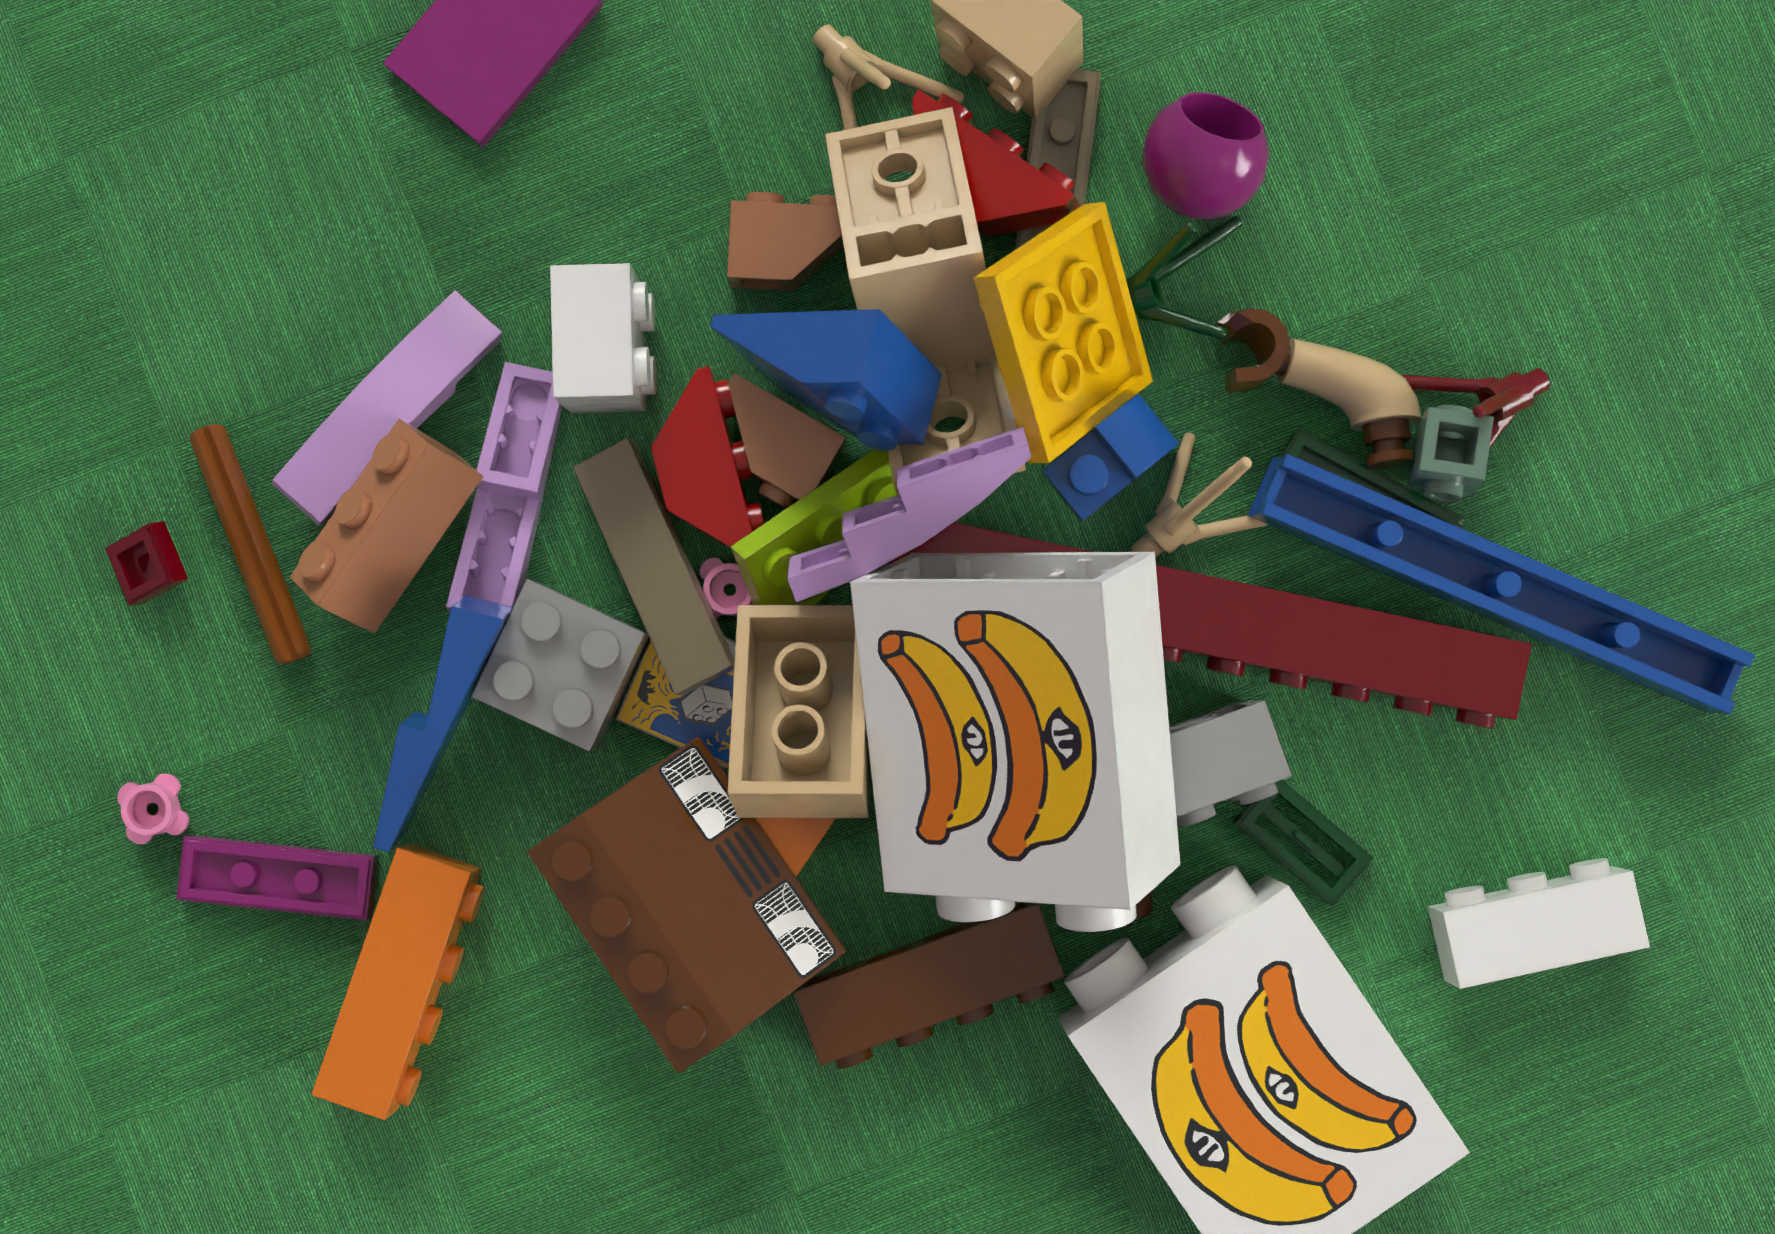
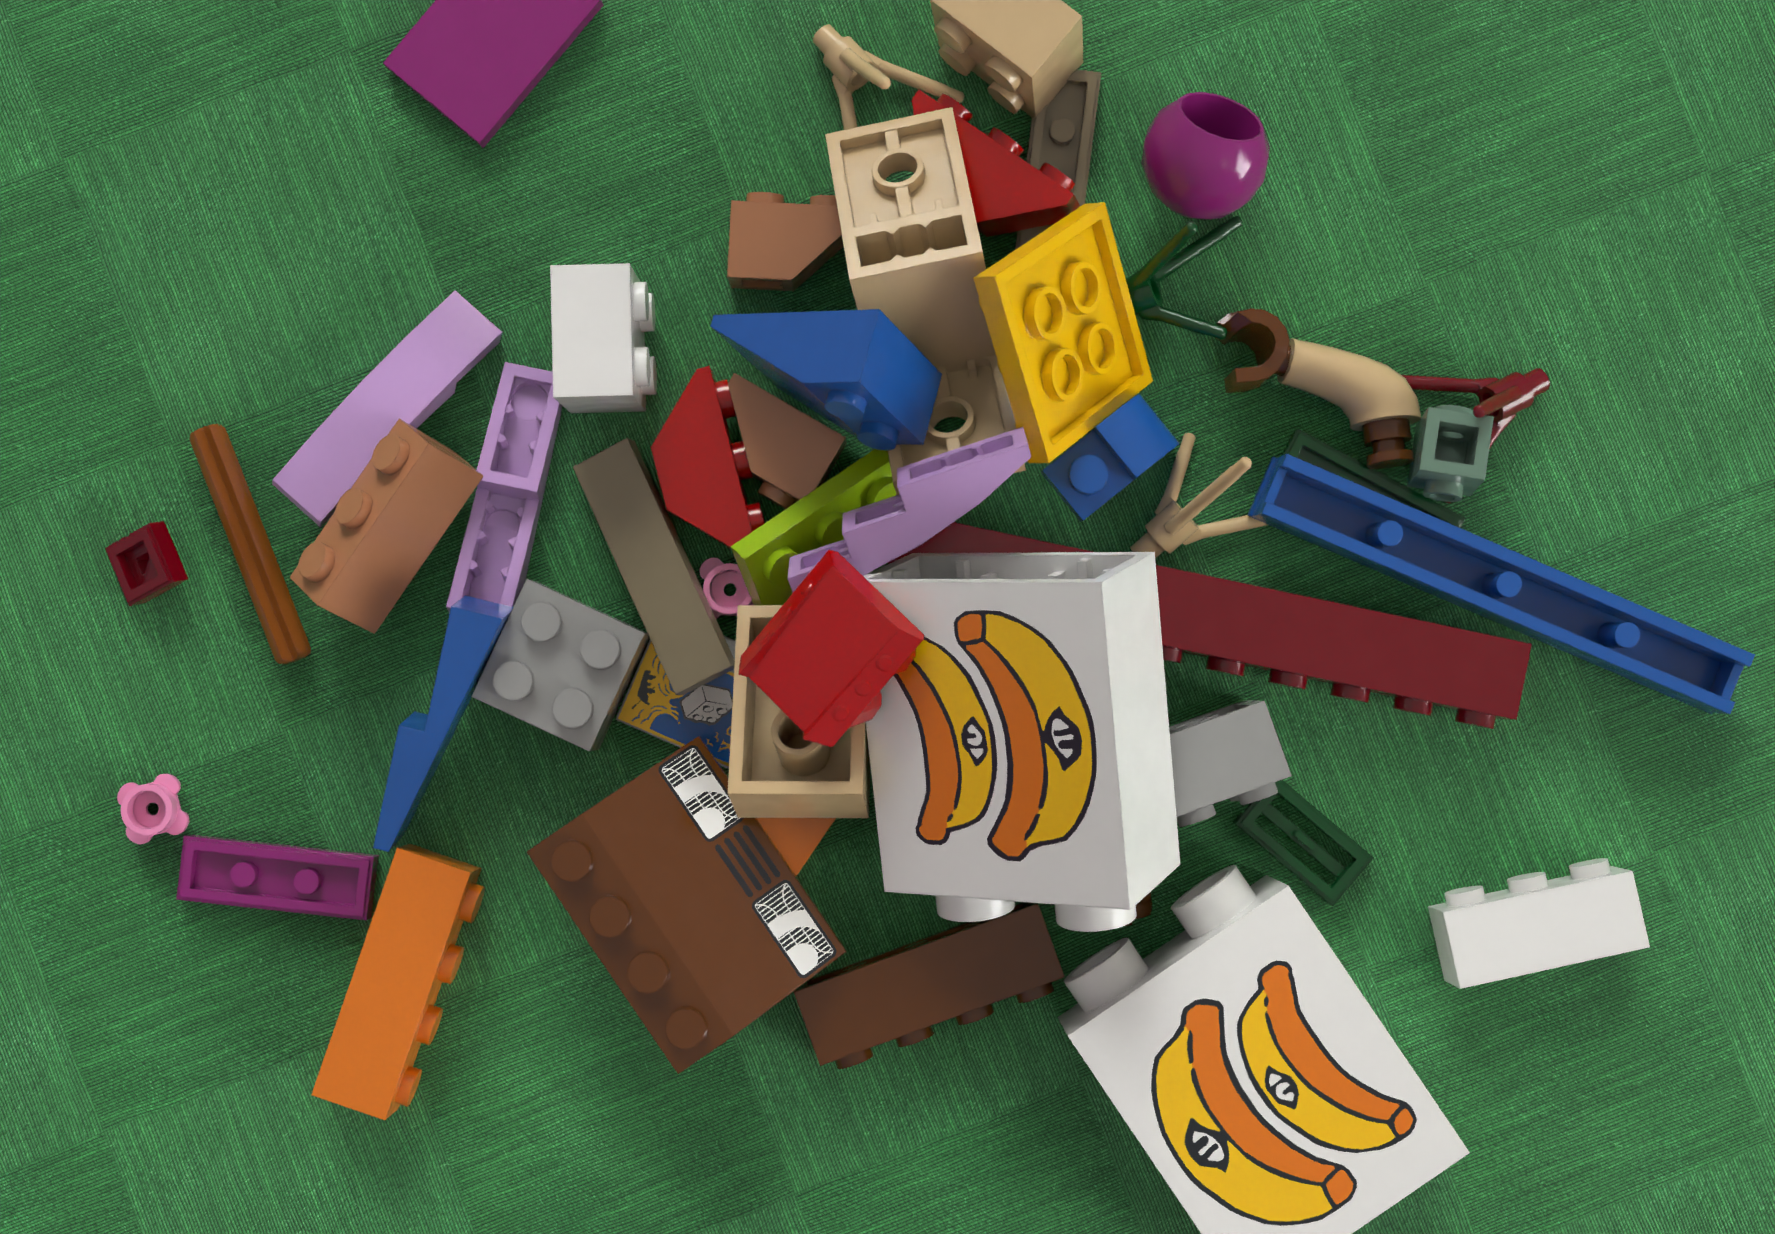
none -> red slope [738,550,924,747]

